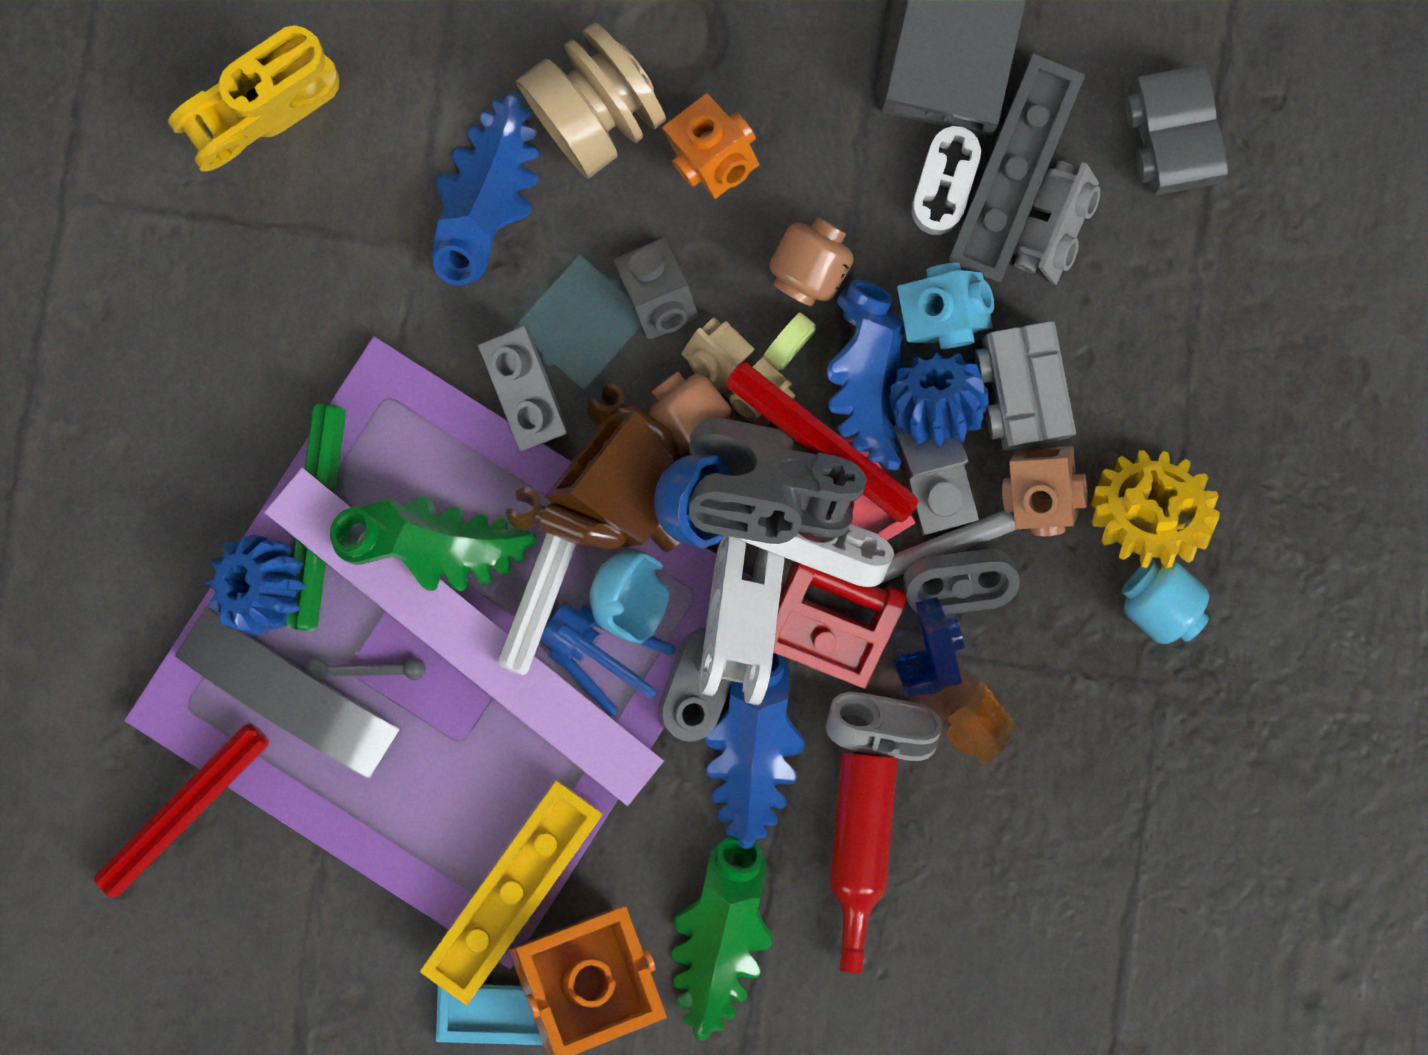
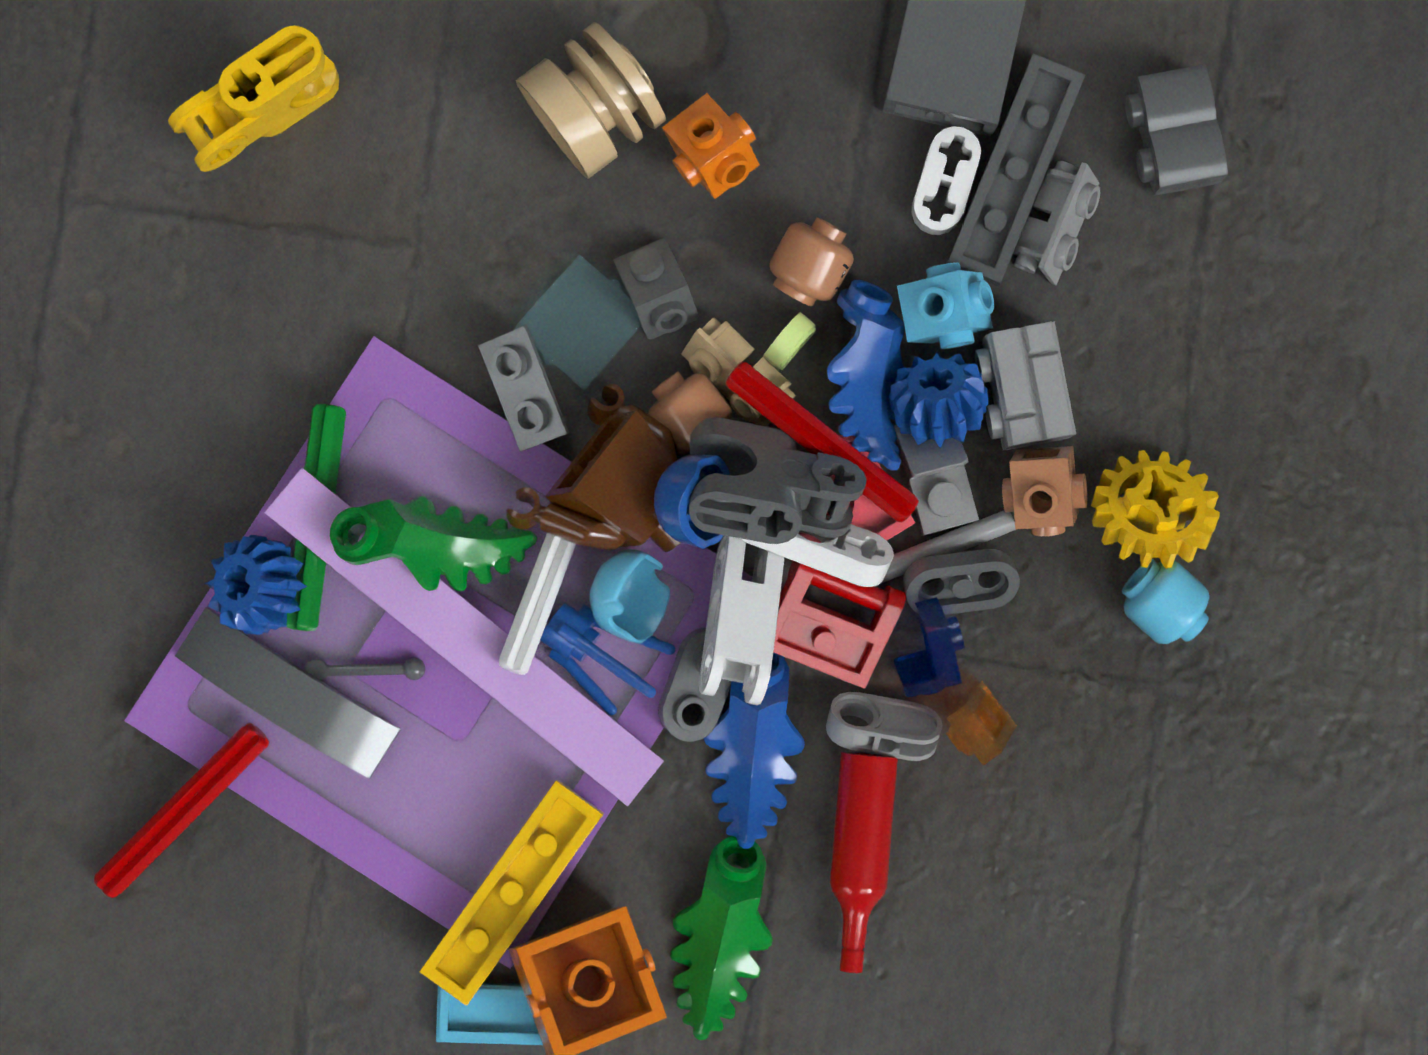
blue plant [432,92,539,286] -> none

